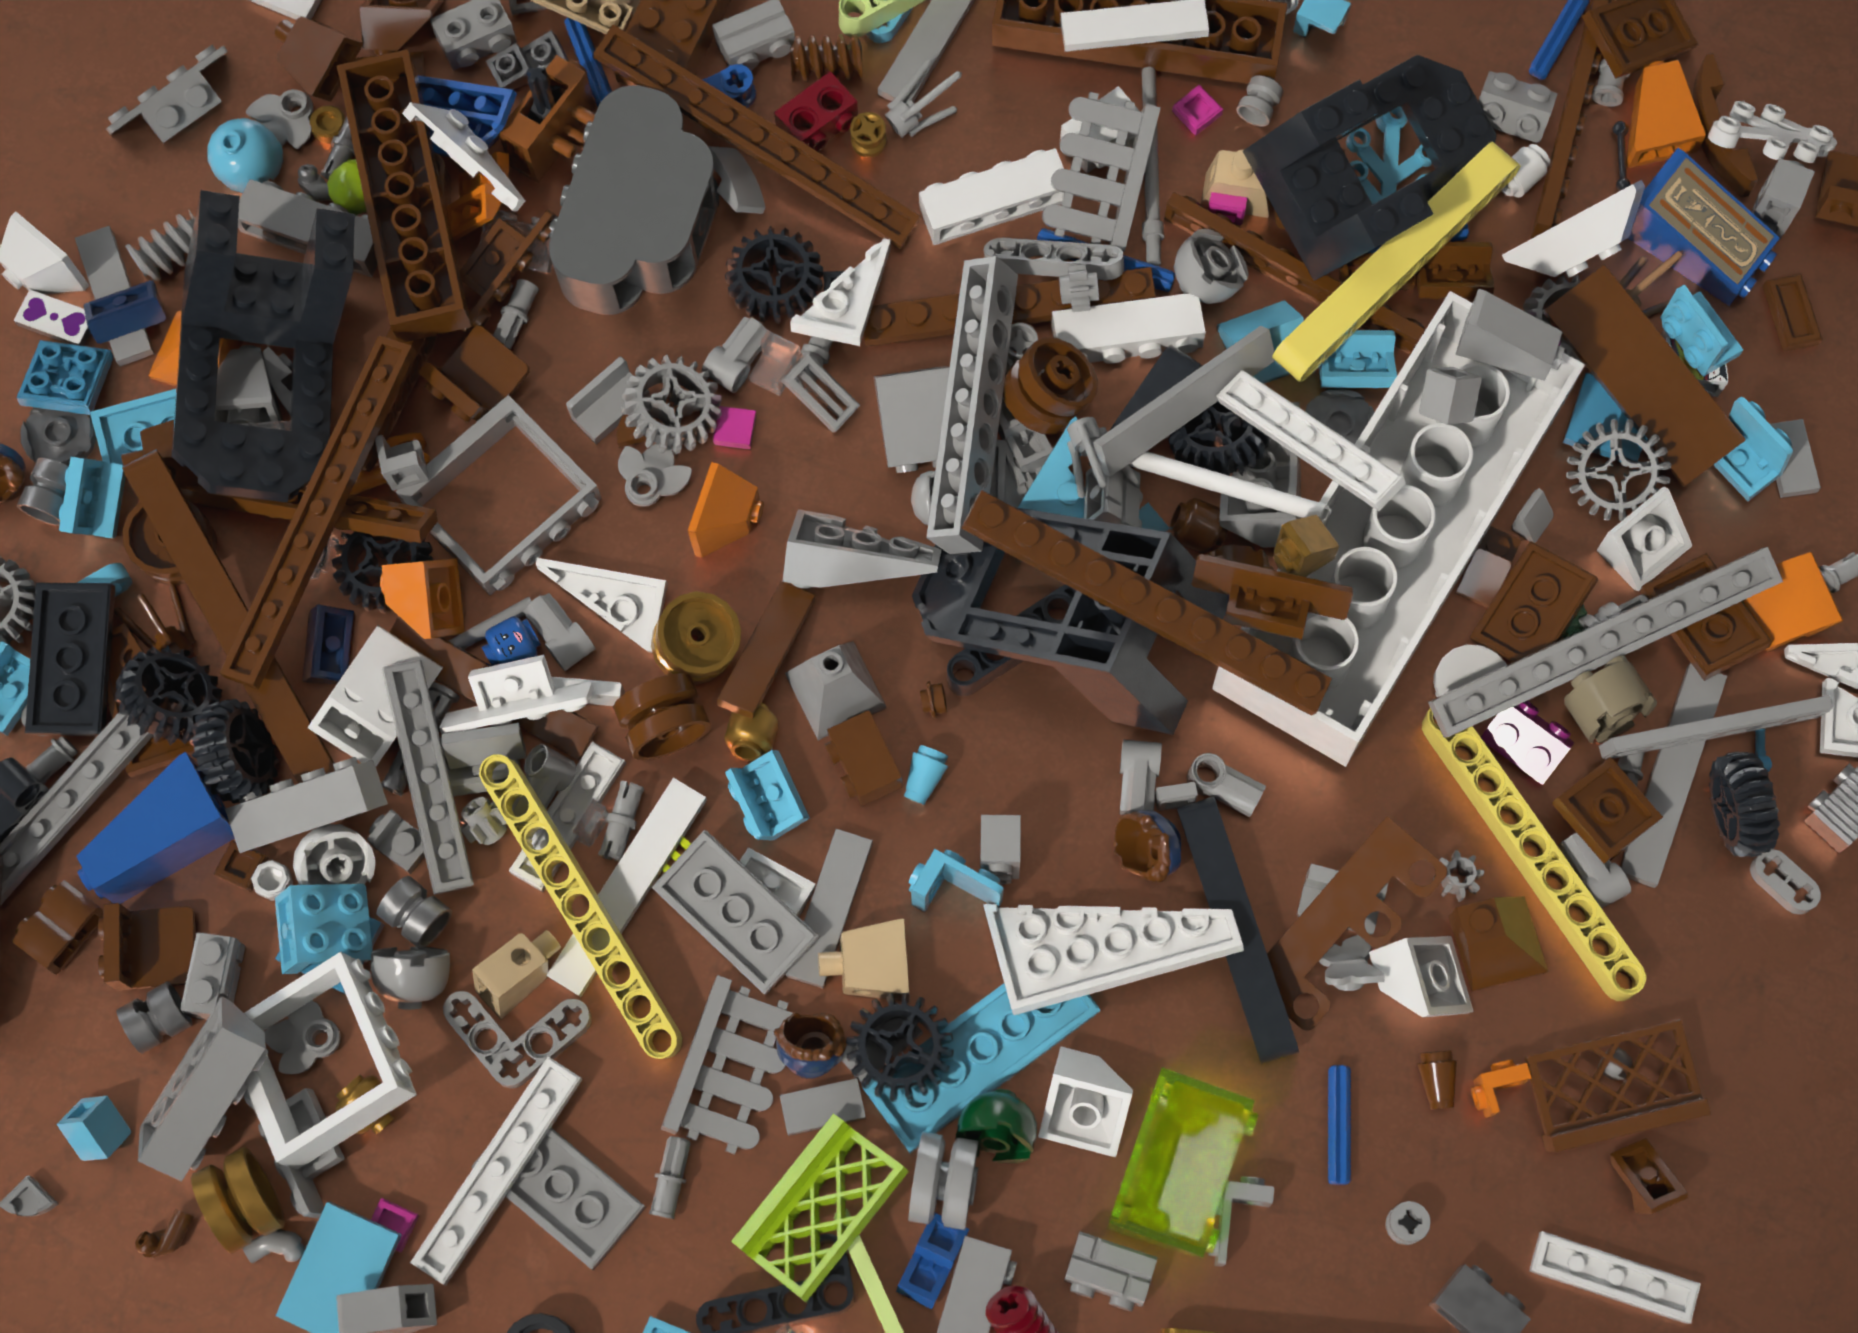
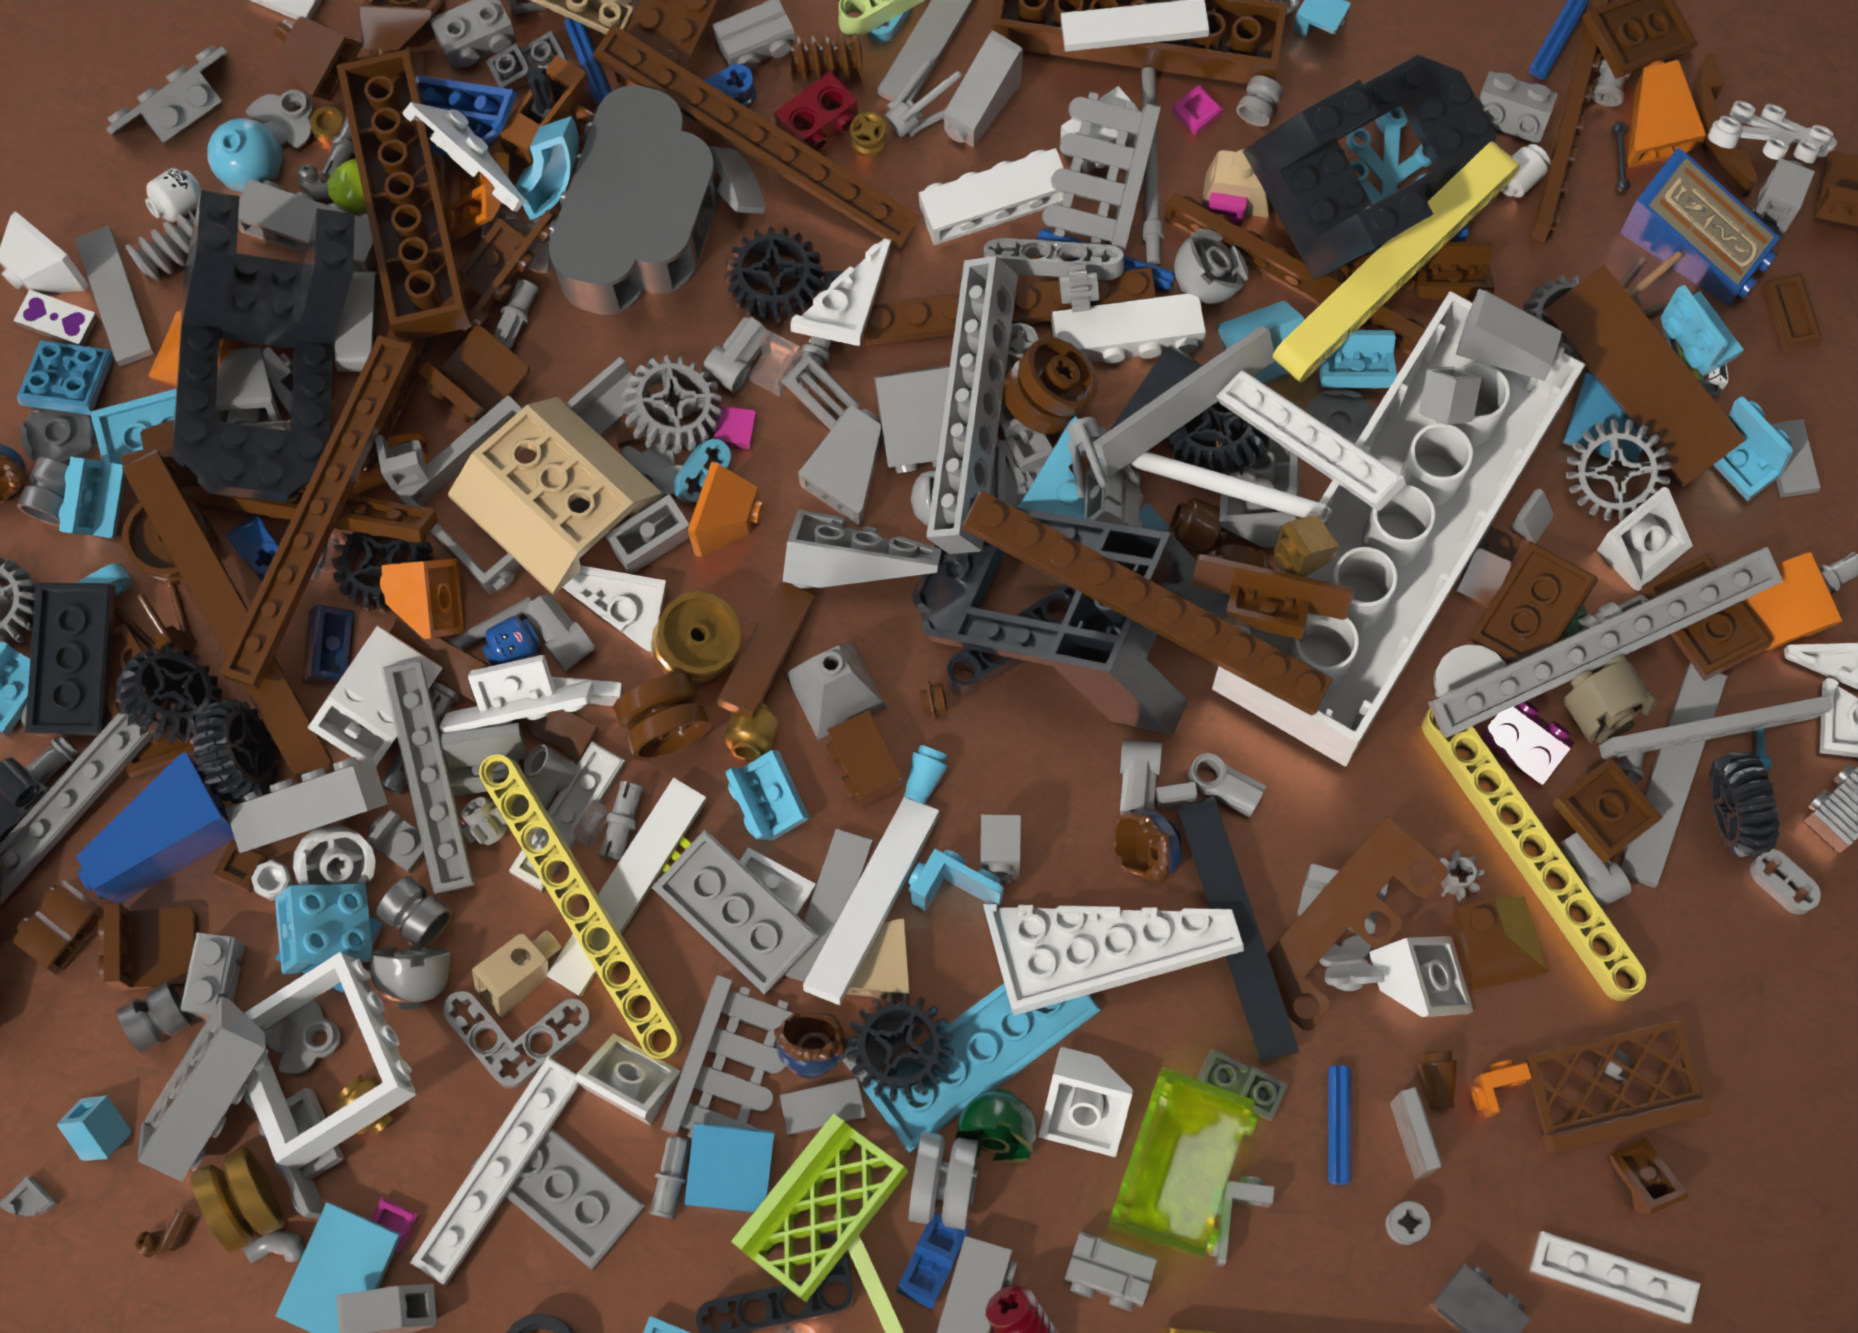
dark blue slope [84,280,166,344] -> none
white wedge [1502,180,1645,277] -> none
none -> white head [145,168,202,222]
none -> blue piece [225,514,279,581]
none -> light grey beam [334,271,382,372]
none -> tan slope [448,397,663,595]
none -> medium azure brick [515,116,579,220]
none -> white slope [575,1033,681,1126]
none -> light grey brick [606,494,690,574]
none -> medium azure beam [673,439,731,503]
none -> dark azure tile [684,1122,775,1212]
none -> light grey slope [798,405,883,526]
none -> white tile [803,797,939,1005]
none -> light grey slope [944,30,1023,148]
none -> flat silver slope [1193,1049,1288,1121]
none -> light grey tile [1390,1087,1442,1180]

